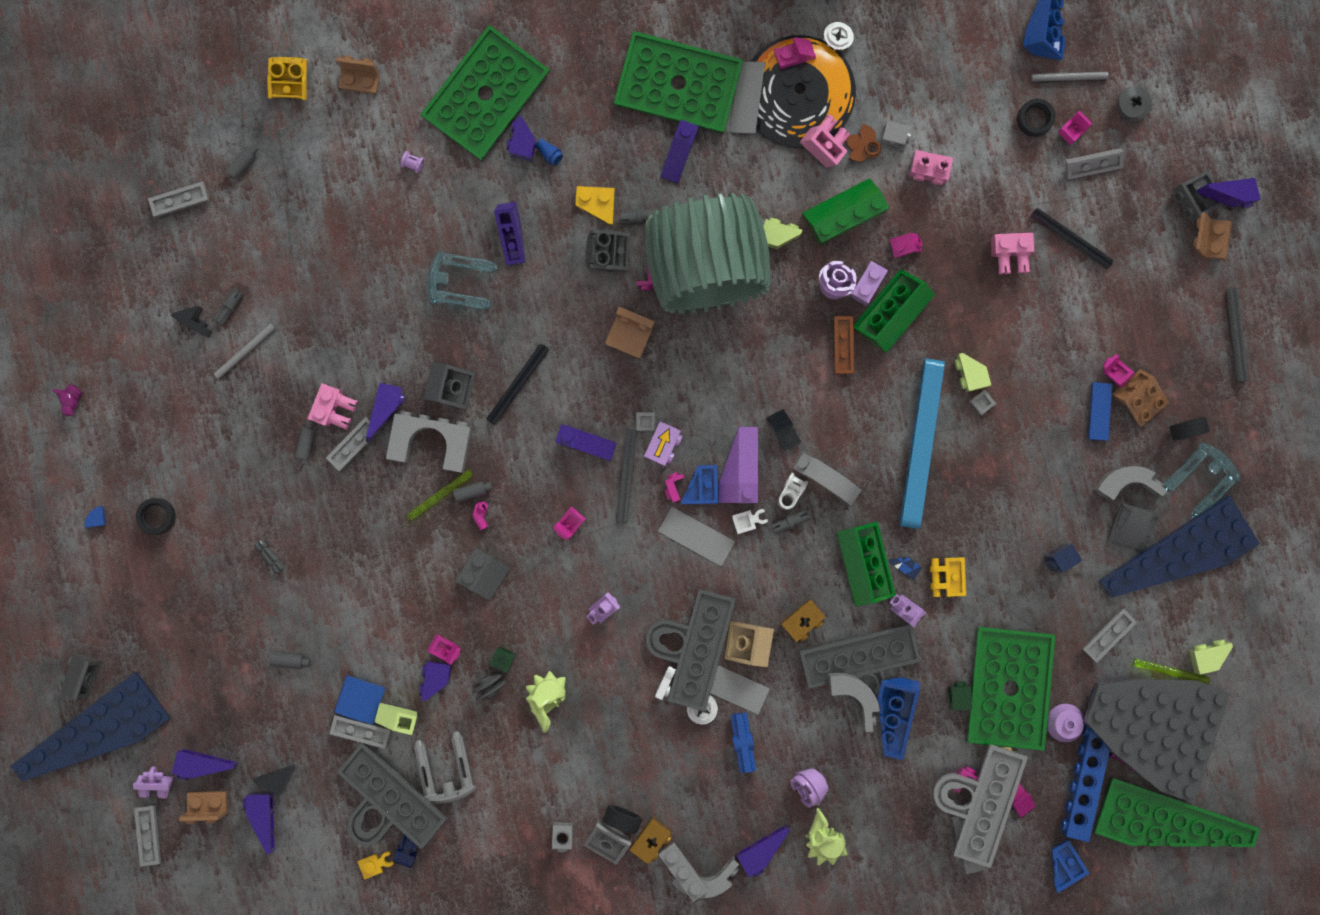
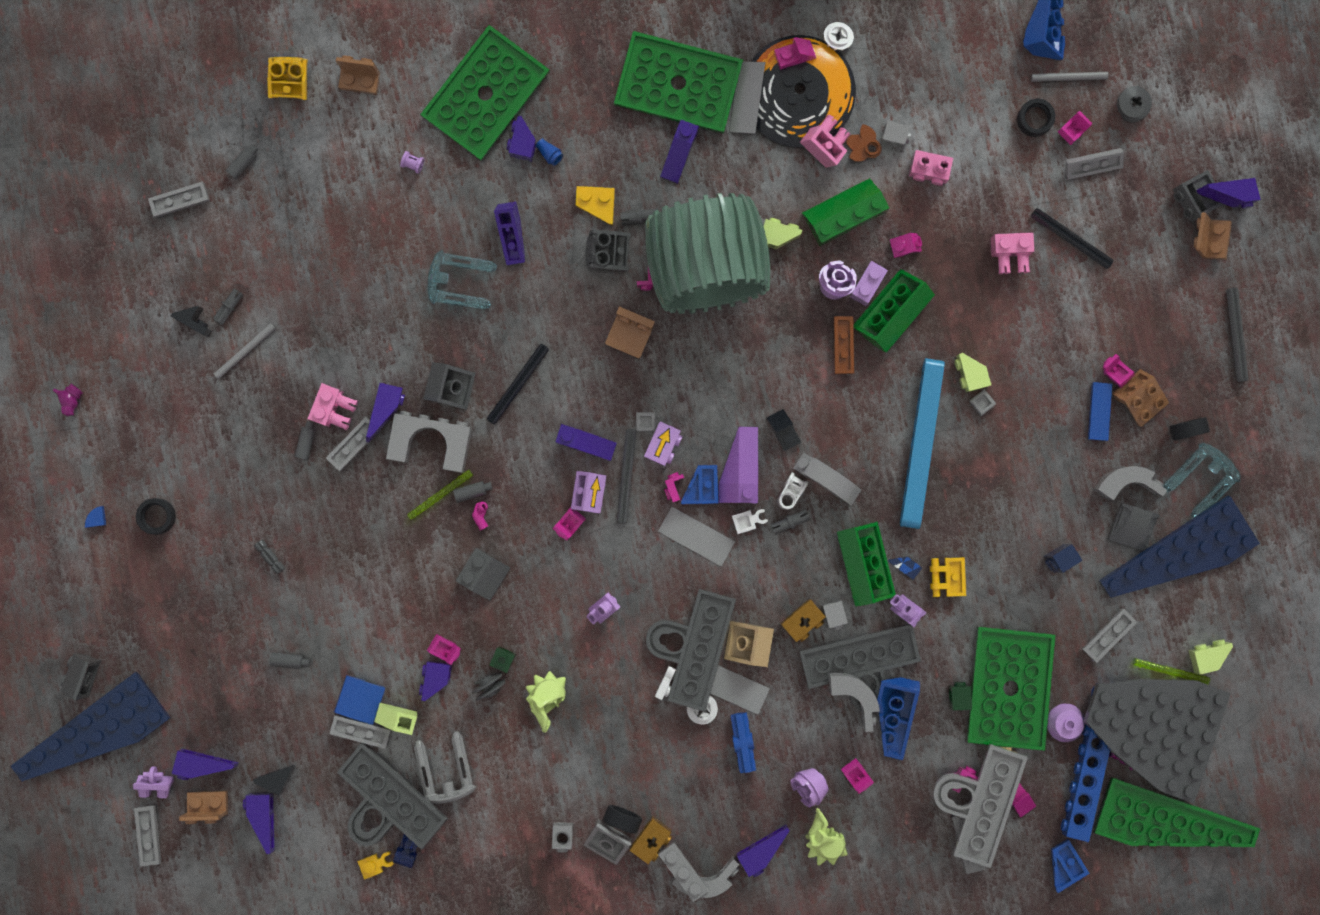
none -> lavender brick [571,471,606,513]
none -> light grey brick [821,600,848,631]
none -> dark pink bracket [841,758,874,794]

